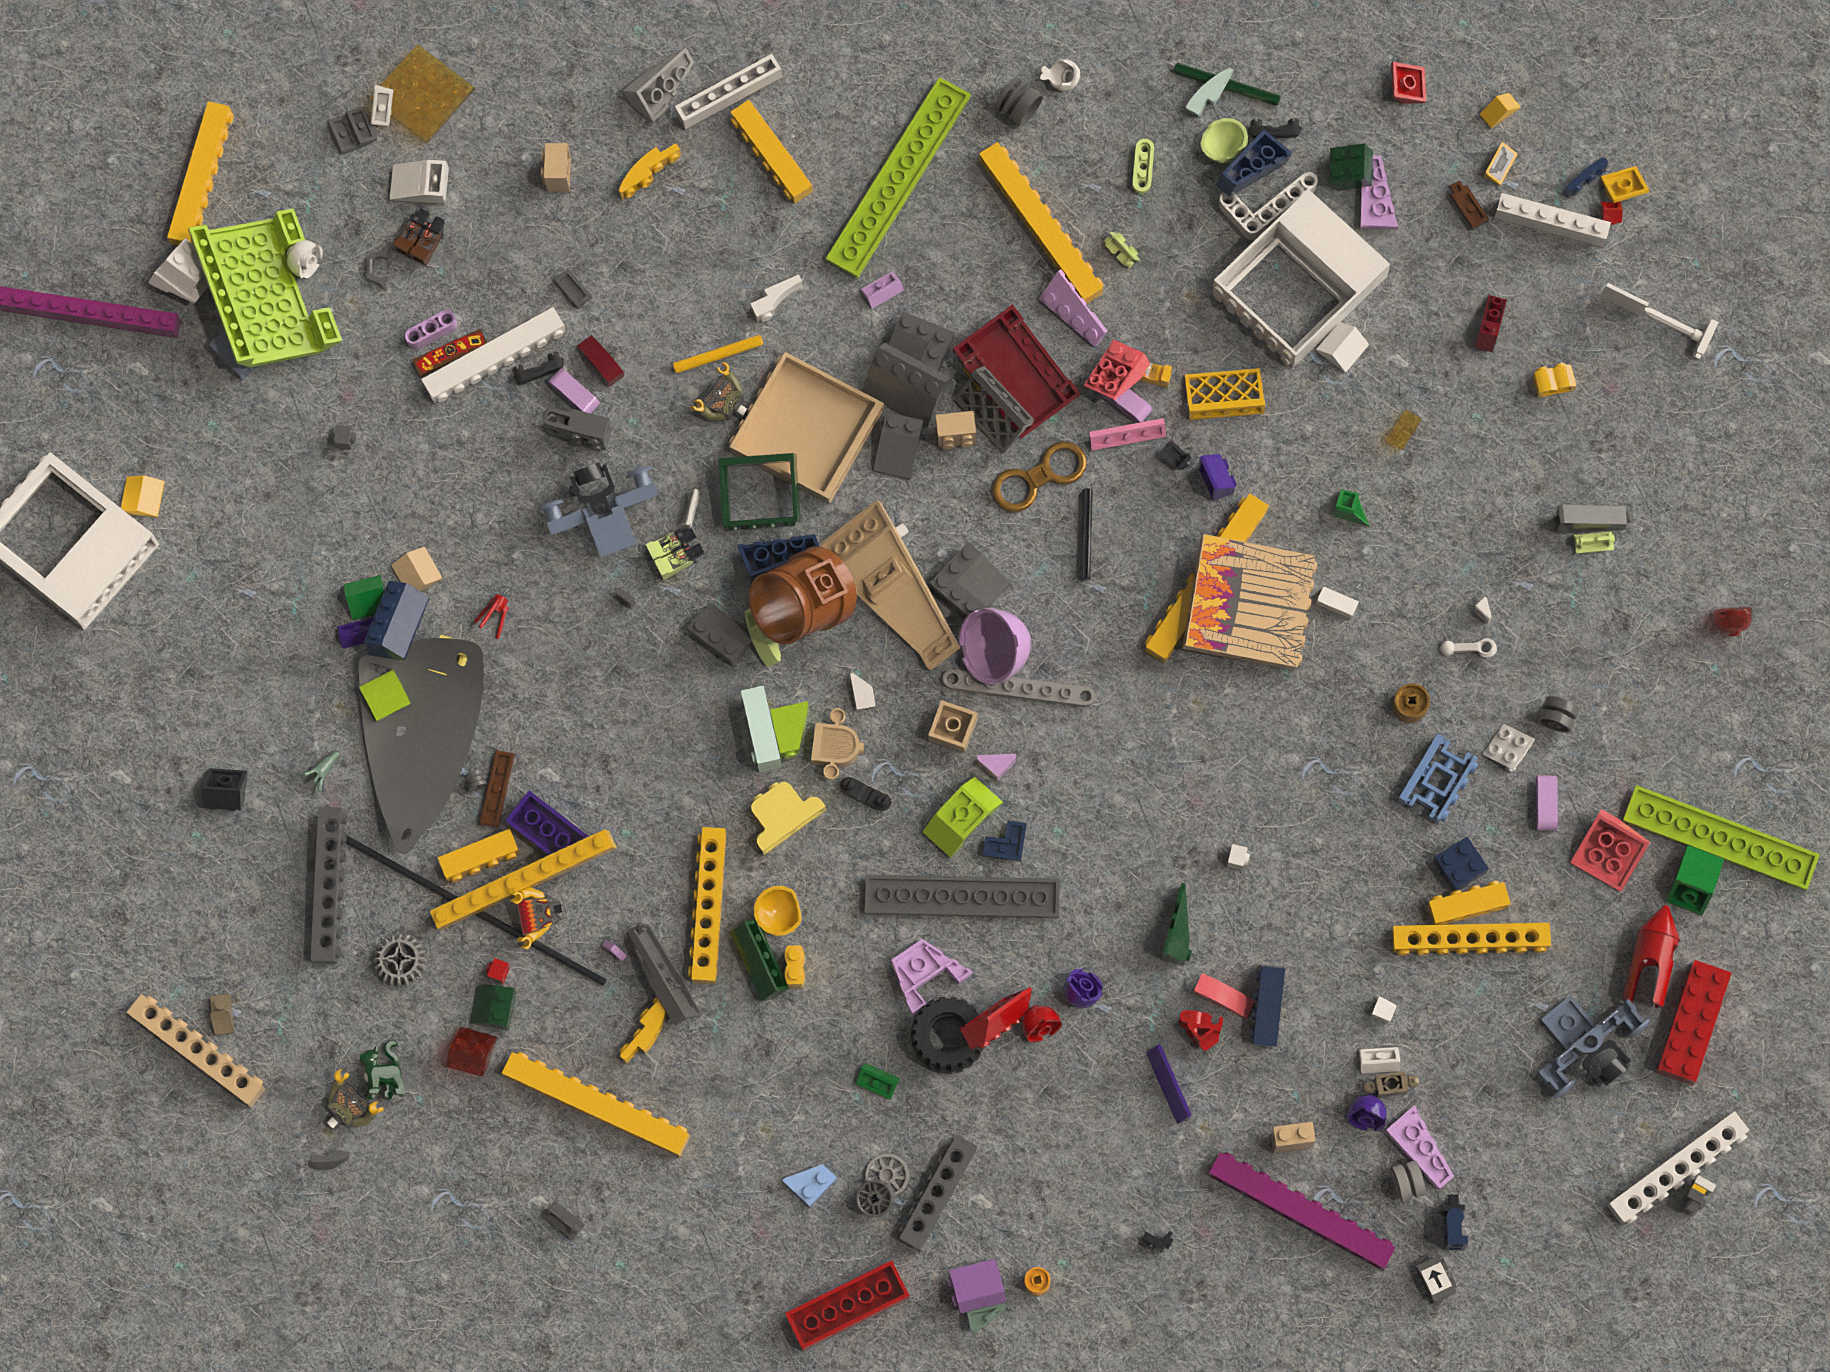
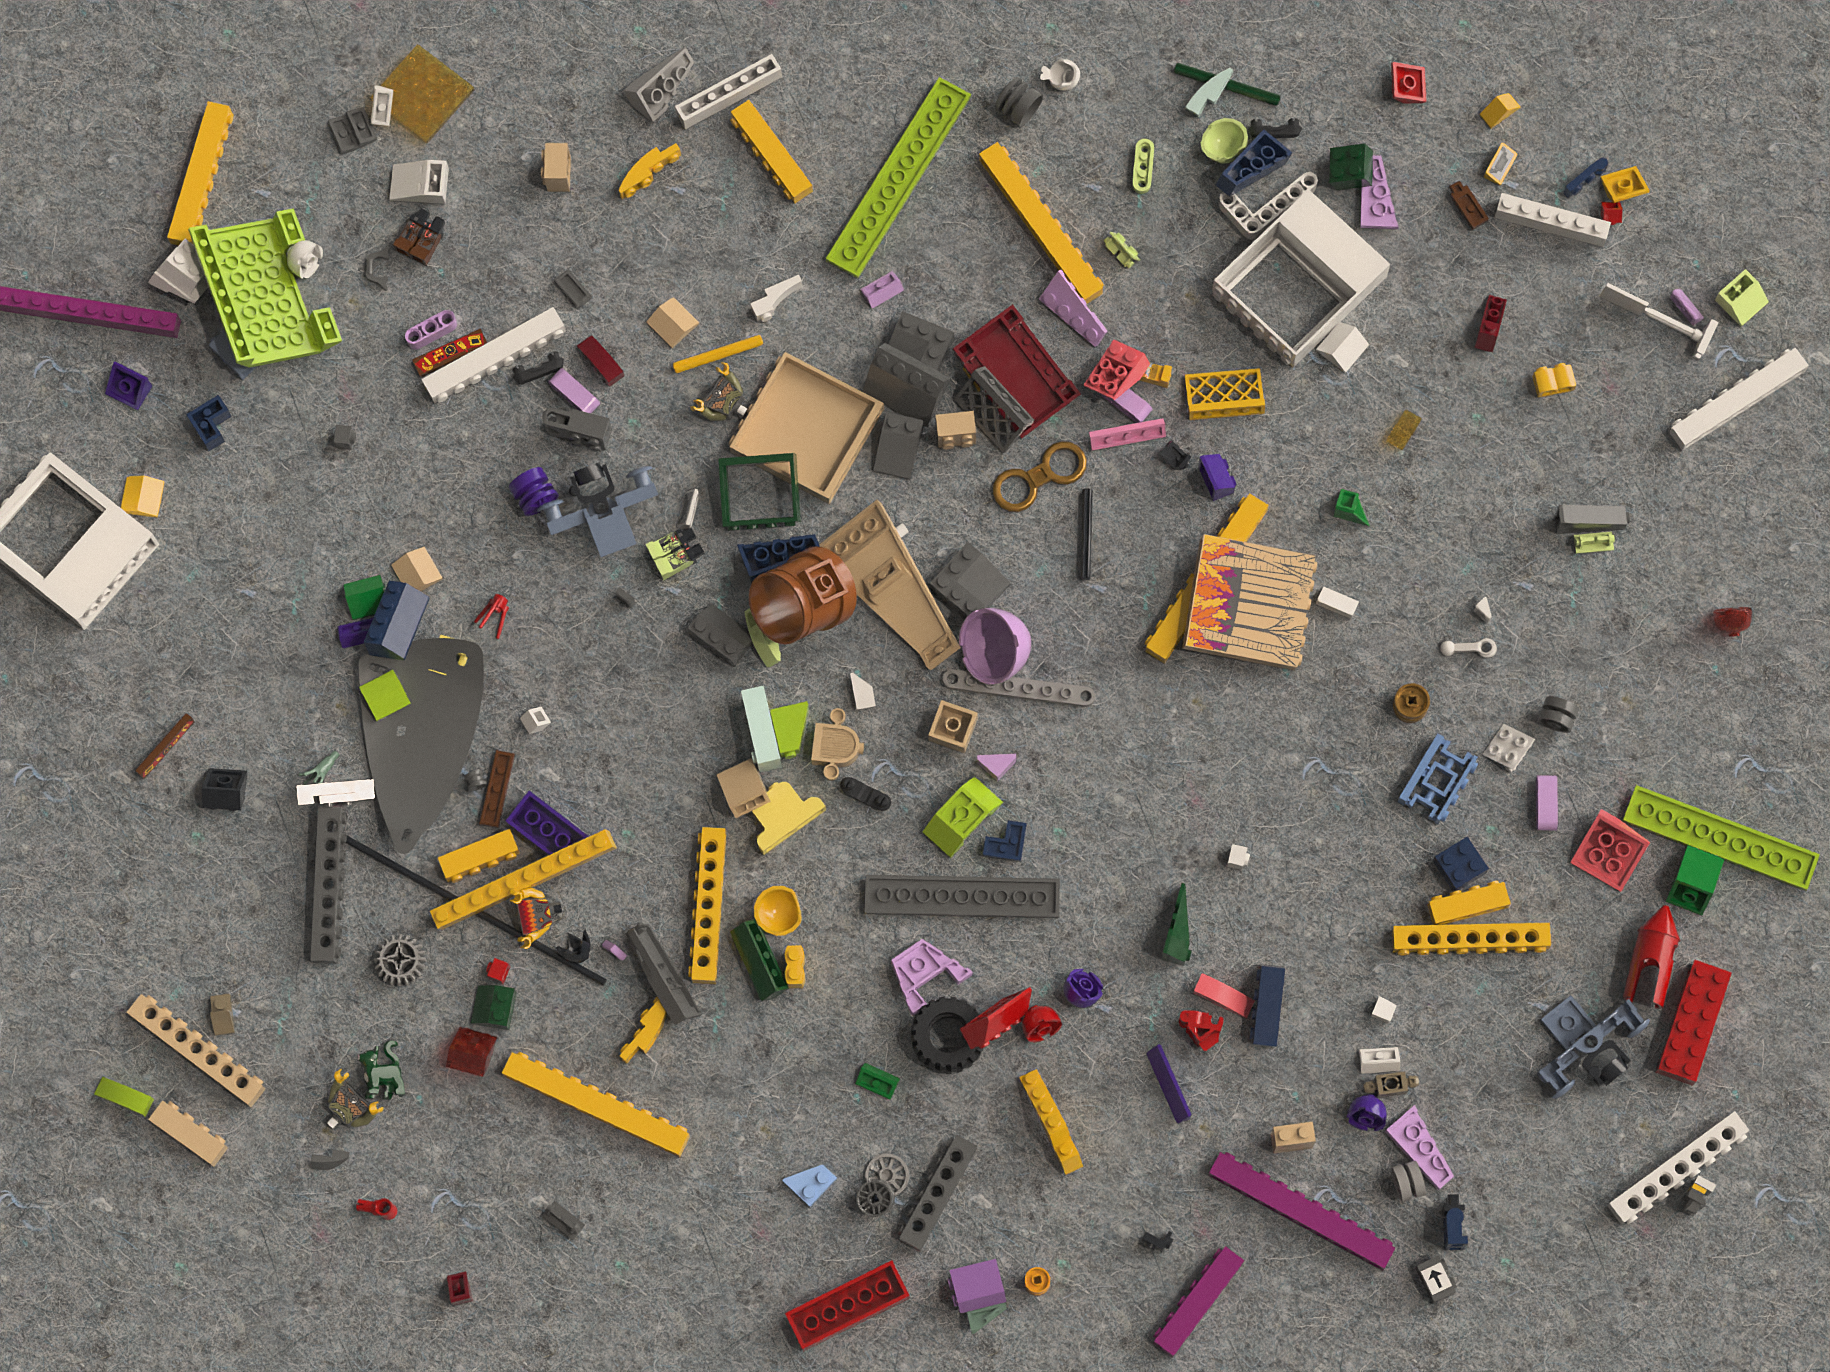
none -> lime slope [94,1077,154,1117]
none -> dark purple slope [105,362,152,410]
none -> reddish brown tile [136,713,195,779]
none -> tan brick [148,1100,228,1167]
none -> dark blue brick [186,395,232,451]
none -> bracket [296,779,375,807]
none -> red pin [356,1198,397,1220]
none -> dark red slope [447,1271,473,1306]
none -> dark purple wheel [508,467,559,516]
none -> white plate [520,707,551,734]
none -> black piece [556,930,591,963]
none -> tan slope [646,297,699,348]
none -> tan brick [717,759,771,818]
none -> yellow arch [1019,1069,1083,1175]
none -> magenta brick [1153,1246,1245,1358]
none -> white brick [1669,348,1809,451]
none -> lavender slope [1670,289,1704,326]
none -> yellowish green slope [1715,269,1769,327]

